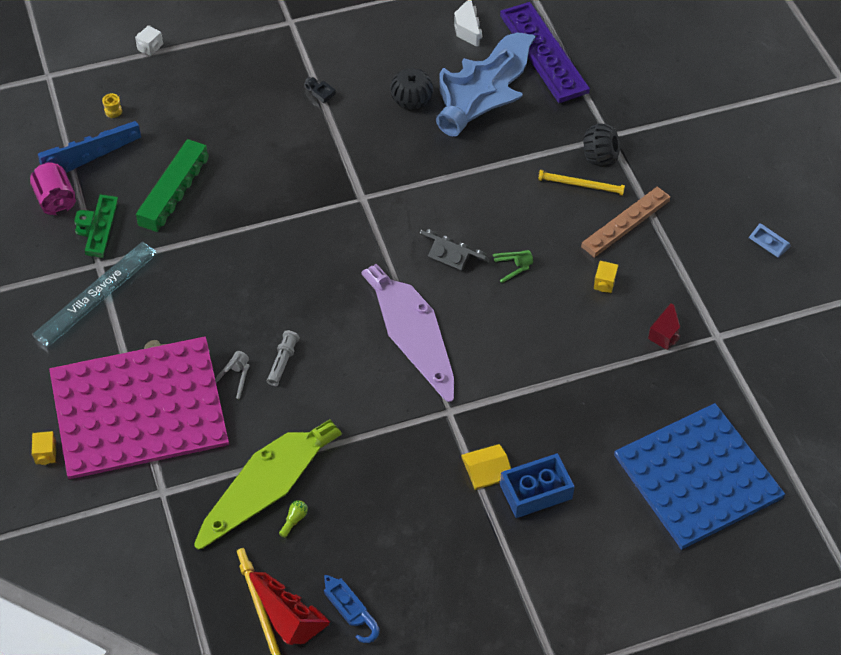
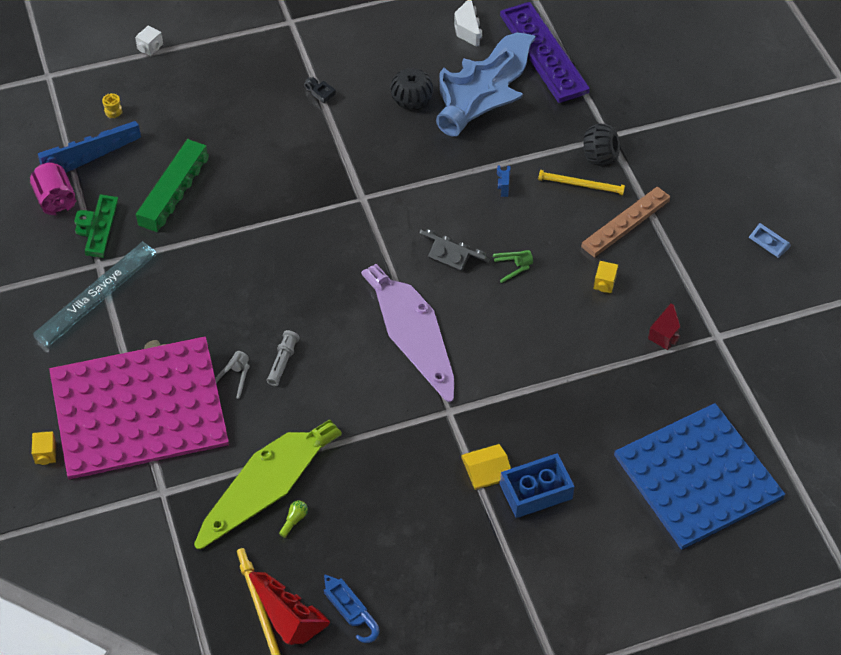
none -> blue plate [497,165,511,197]

